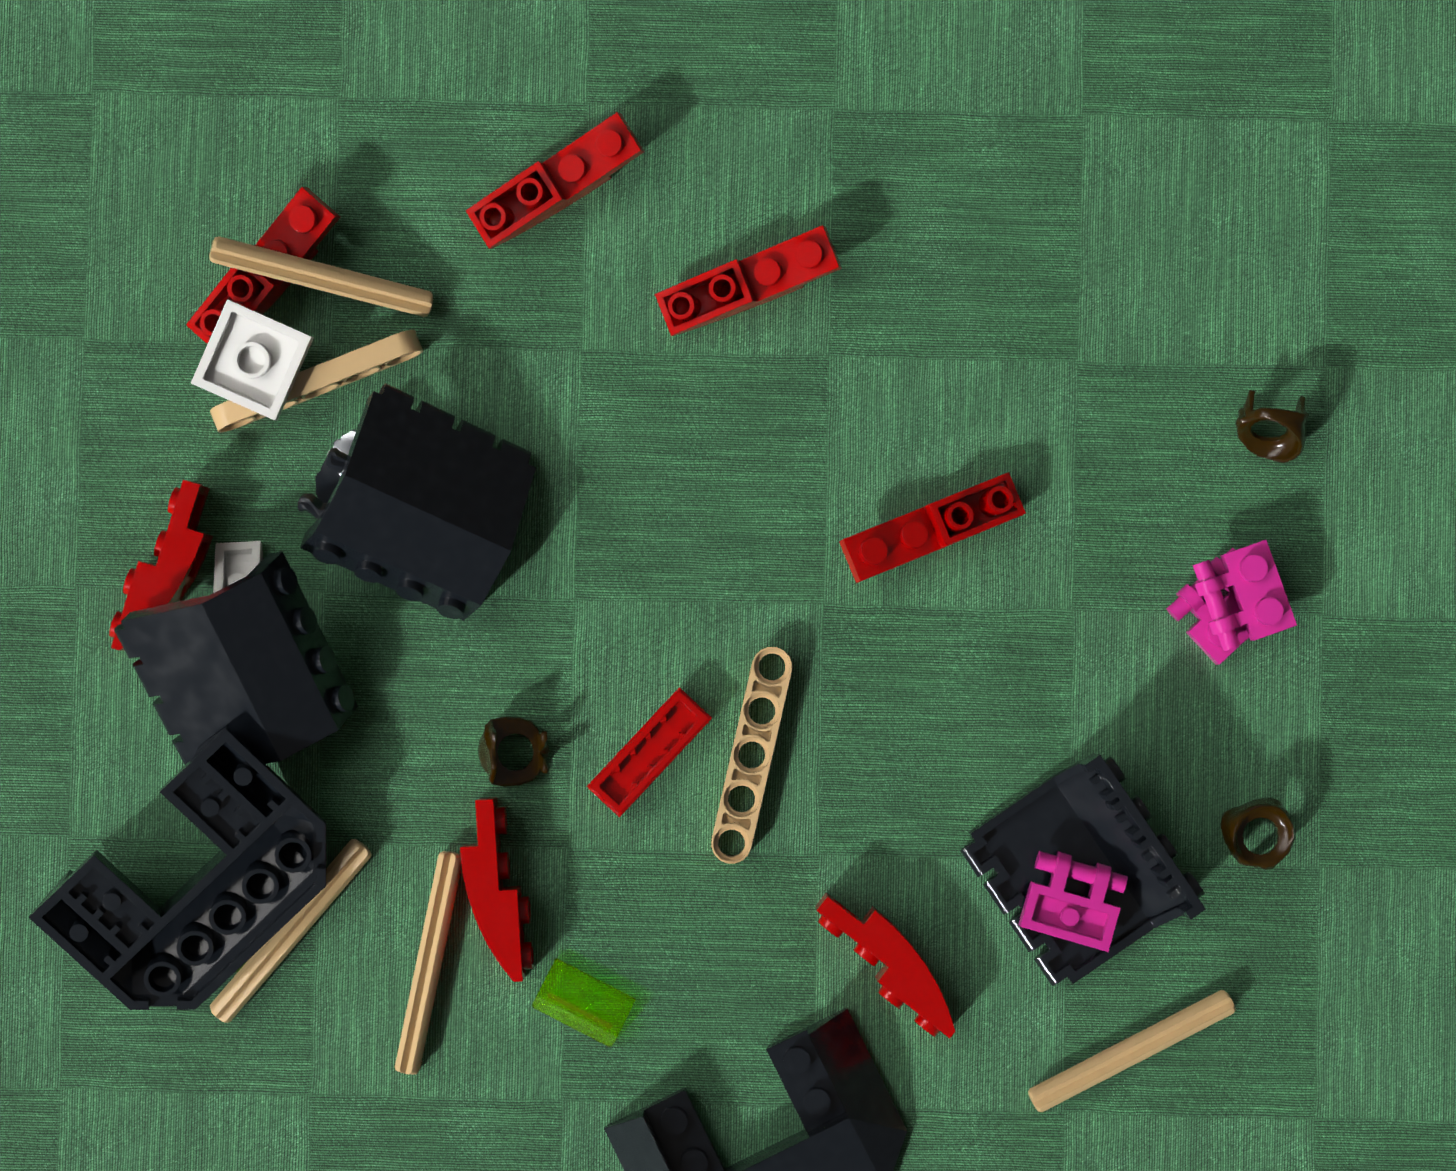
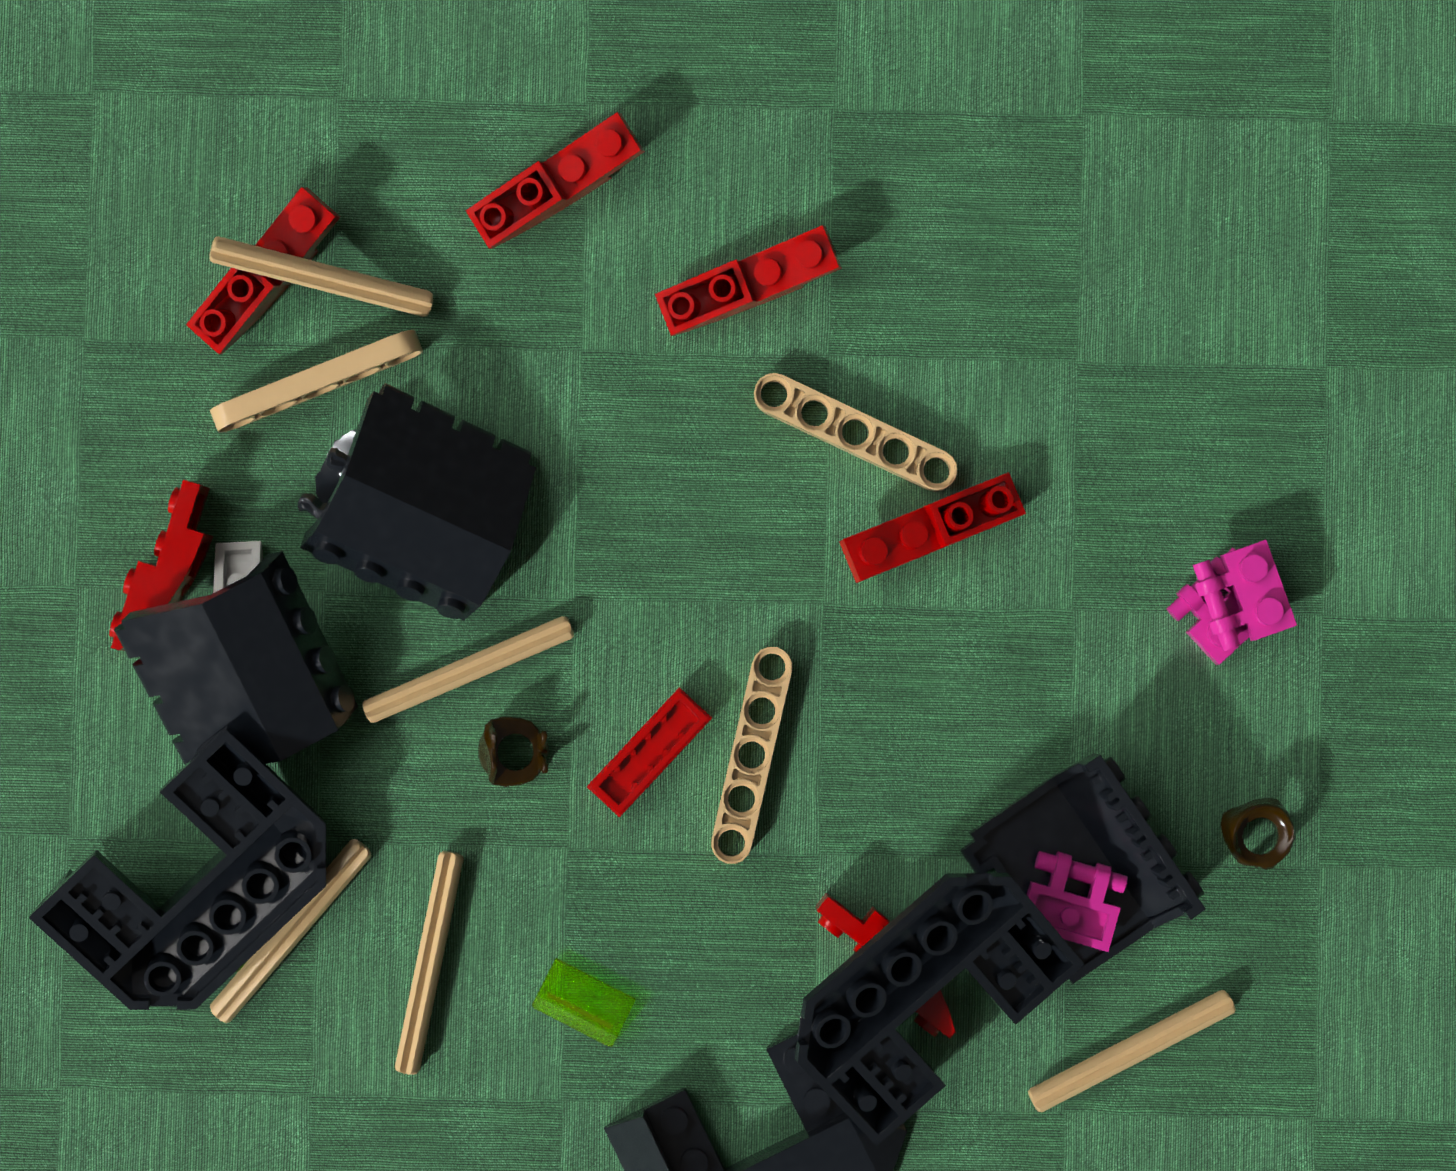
white tile [191,299,314,421] -> none
red slope [460,797,534,982] -> none
dark brown piece [1235,390,1309,463] -> none
none -> tan axle [362,616,574,723]
none -> tan beam [754,373,957,492]
none -> black slope [795,873,1085,1146]

